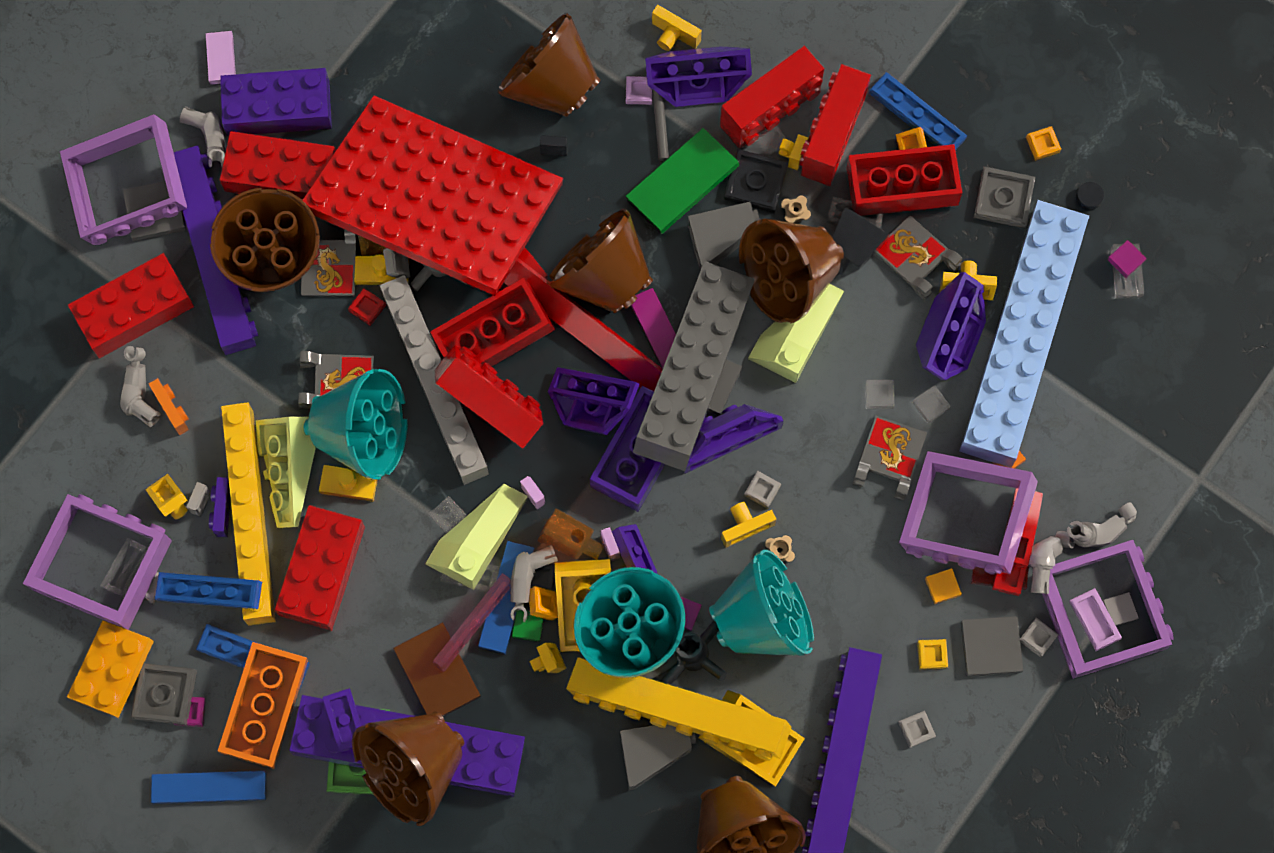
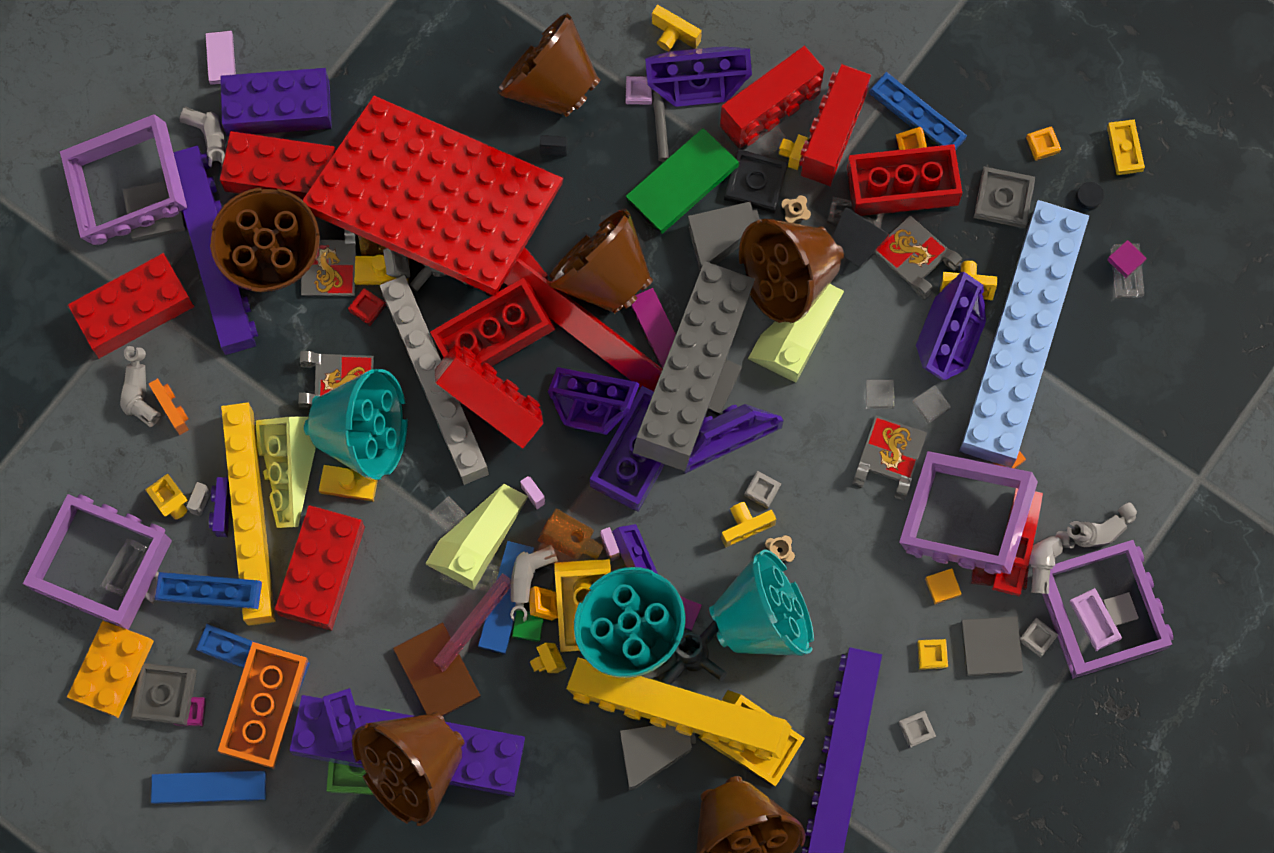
none -> yellow plate [1107,119,1145,175]

